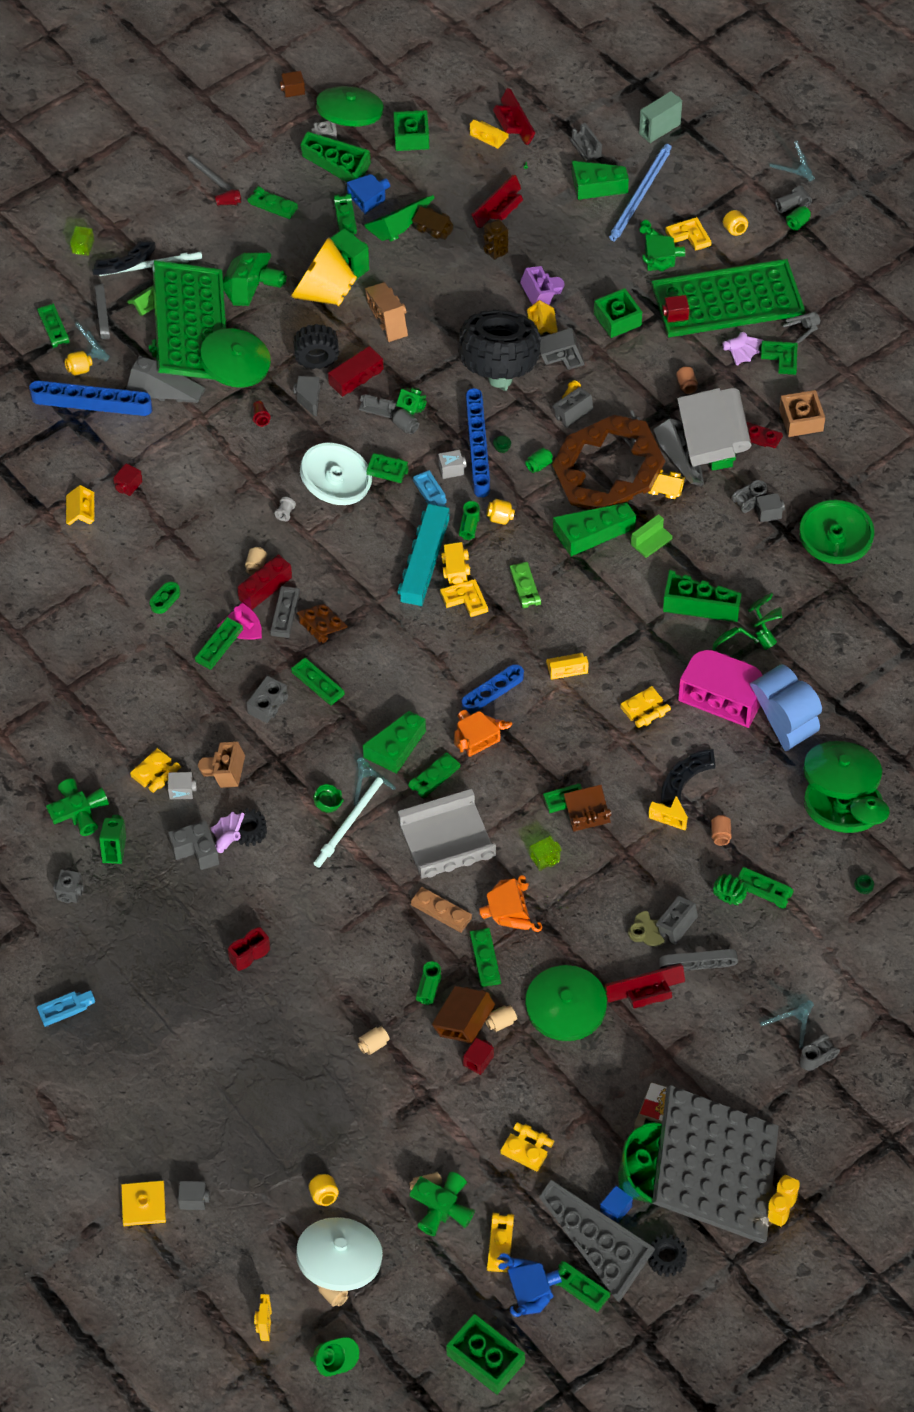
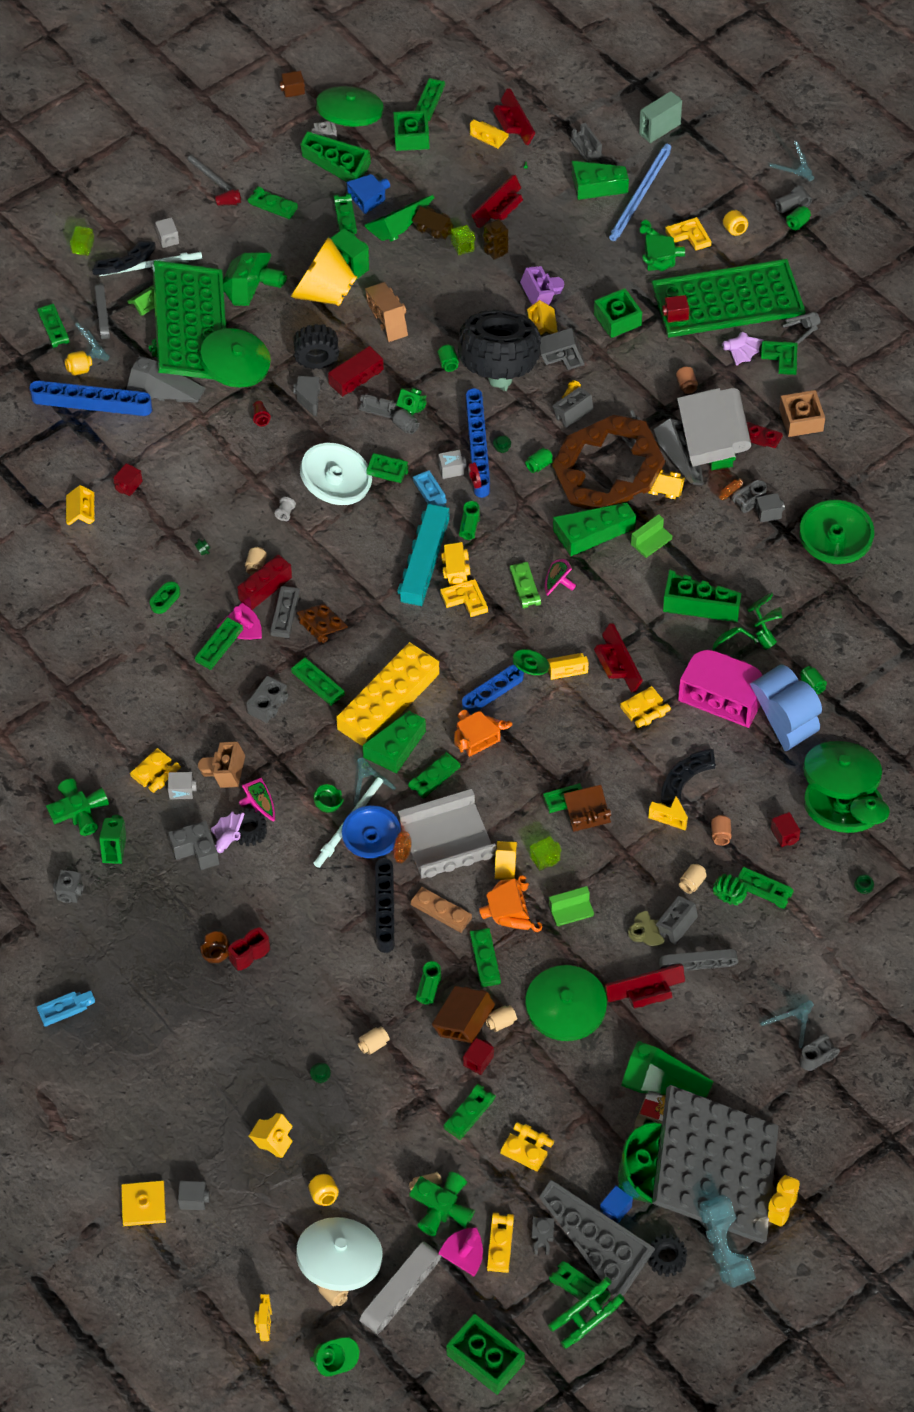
yellow head [486,499,515,525] -> none
blue torso [497,1253,562,1317] -> none
none -> light grey brick [155,217,179,248]
none -> dark green plate [195,538,211,556]
none -> reddish brown hair [200,931,230,963]
none -> shield [239,778,275,821]
none -> yellow brick [249,1113,293,1158]
none -> dark green plate [310,1063,331,1083]
none -> yellow brick [337,642,439,746]
none -> blue dish [342,806,401,858]
none -> light grey beam [360,1242,441,1334]
none -> black beam [375,858,395,953]
none -> clear orange gear [393,831,412,863]
none -> green plate [415,78,445,121]
none -> green brick [437,345,459,372]
none -> dark pink shield [438,1228,483,1276]
none -> green plate [444,1084,496,1140]
none -> clear neon green brick [451,225,475,255]
none -> dark red tile [469,463,482,489]
none -> yellow slope [495,841,517,880]
none -> green dish [512,650,549,675]
none -> dark grey plate [532,1217,554,1255]
none -> shield [545,559,576,596]
none -> green piece [548,1277,625,1349]
none -> bright green panel [549,886,594,926]
none -> dark red bracket [594,623,643,692]
none -> green wedge [621,1041,714,1098]
none -> tan brick [679,864,707,894]
none -> clear light blue arch [700,1195,756,1288]
none -> clear orange gear [719,478,743,500]
none -> dark red brick [771,812,800,847]
none -> green brick [800,666,827,694]

